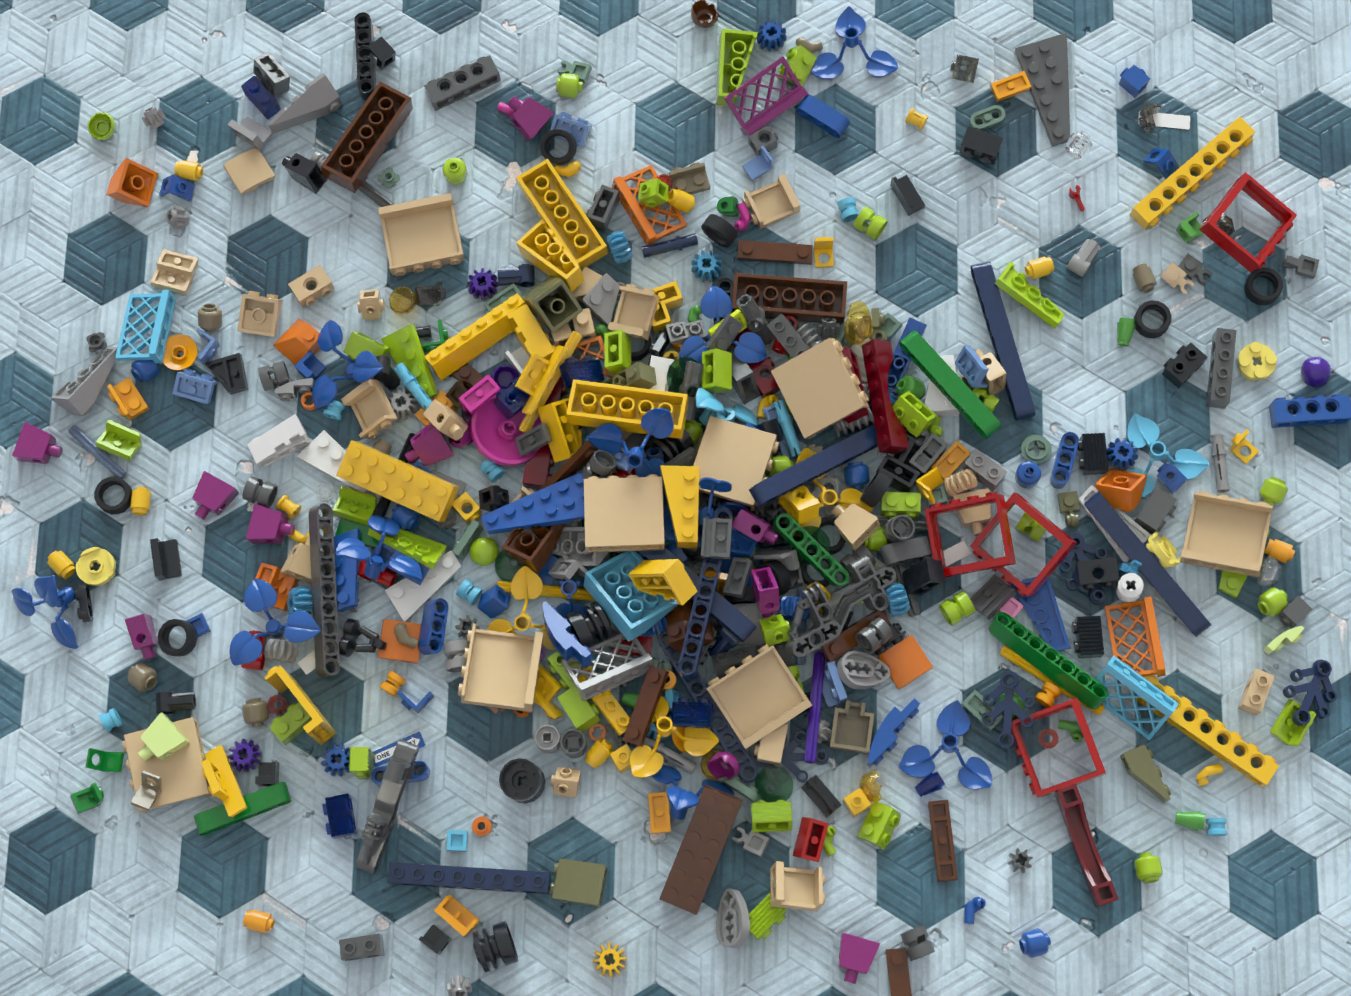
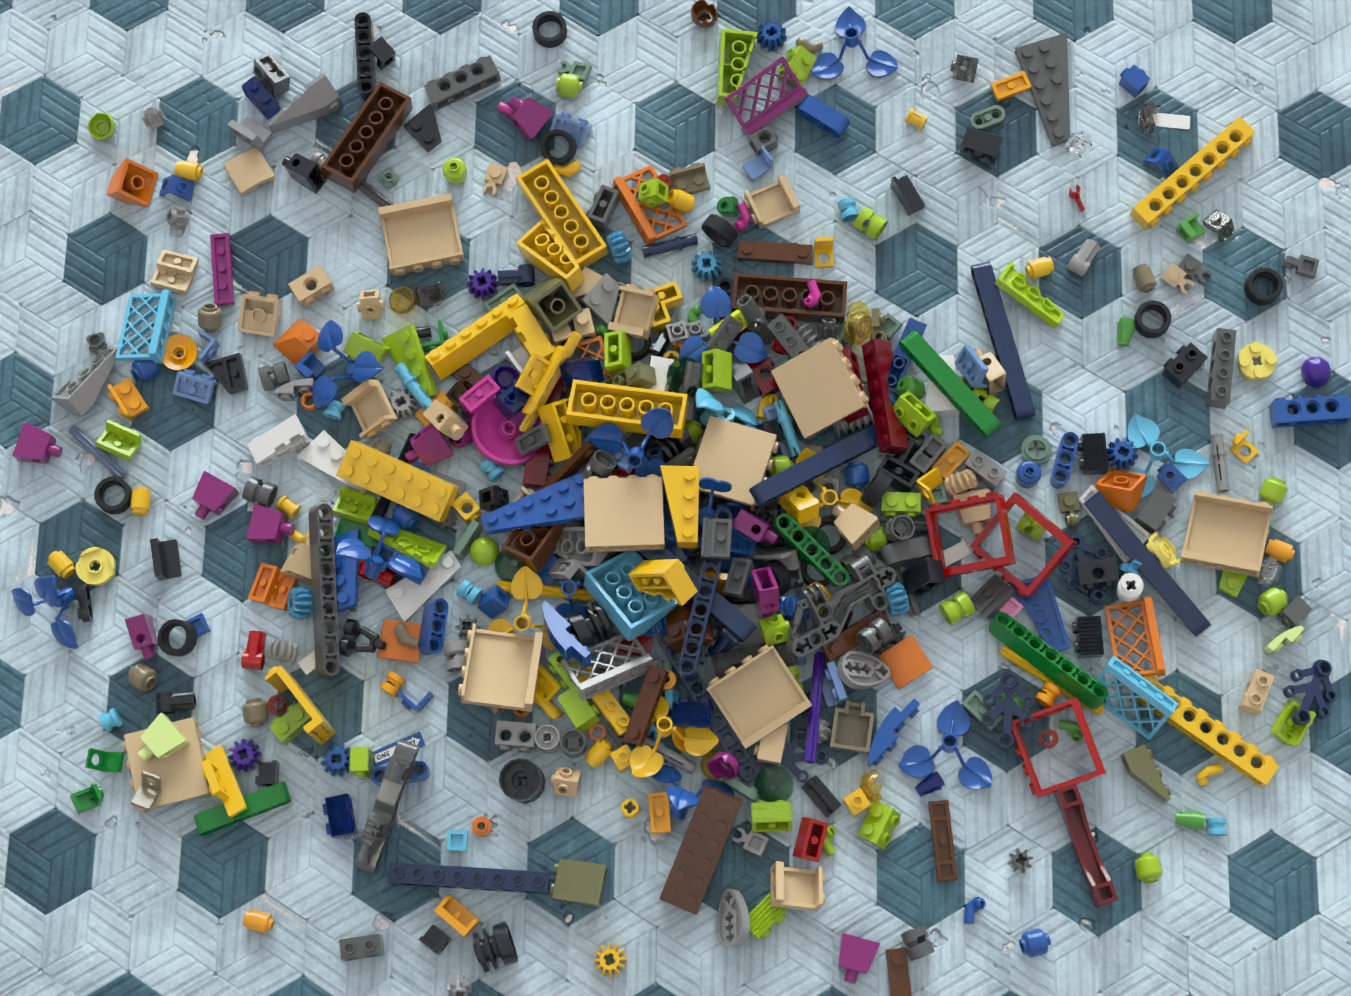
blue plant [229,579,321,666] -> none
black piece [373,356,401,390] -> none
red window [1199,172,1297,273] -> none
none -> magenta plate [210,233,235,307]
none -> black wing [404,104,442,153]
none -> tan plate [483,163,508,198]
none -> light grey brick [494,720,538,753]
none -> black tyre [532,11,567,48]
none -> yellow bush [621,798,639,819]
none -> dark pink arm [804,280,821,308]

